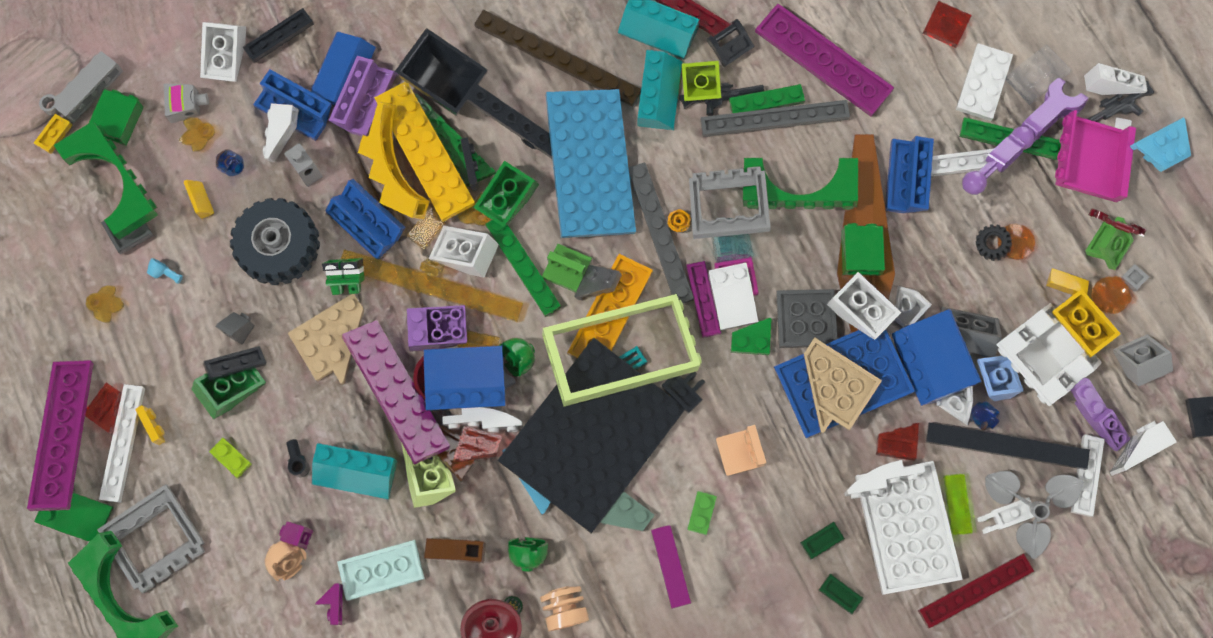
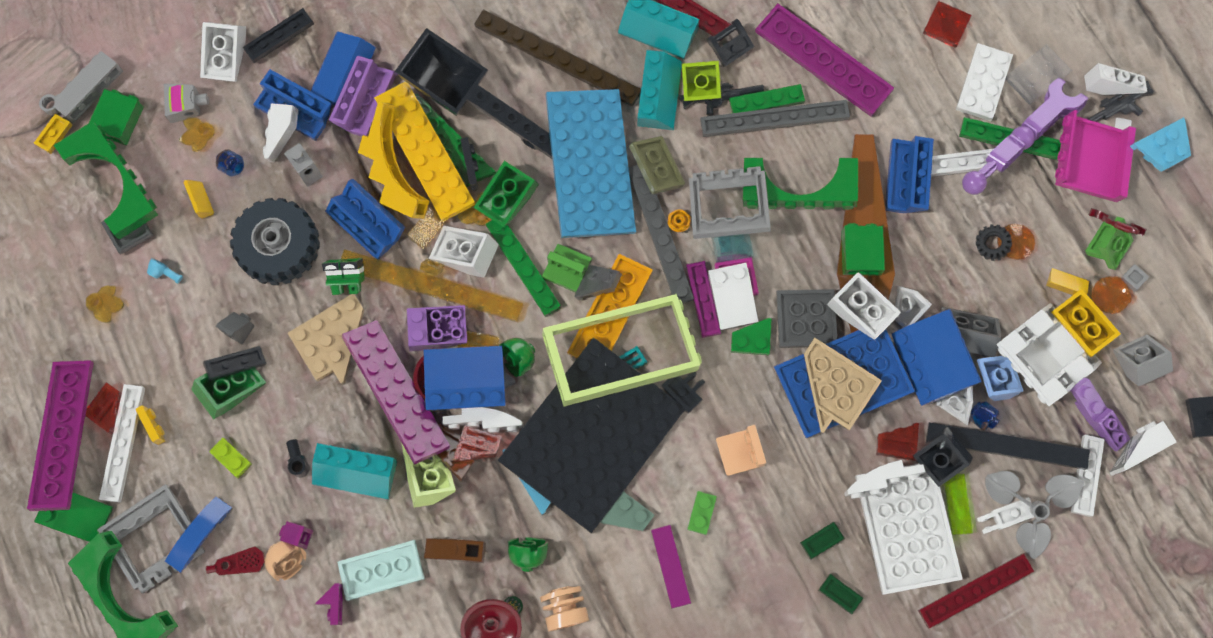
none -> blue slope [165,496,232,573]
none -> dark red piece [206,546,265,575]
none -> olive plate [629,136,685,194]
none -> black slope [913,427,973,487]

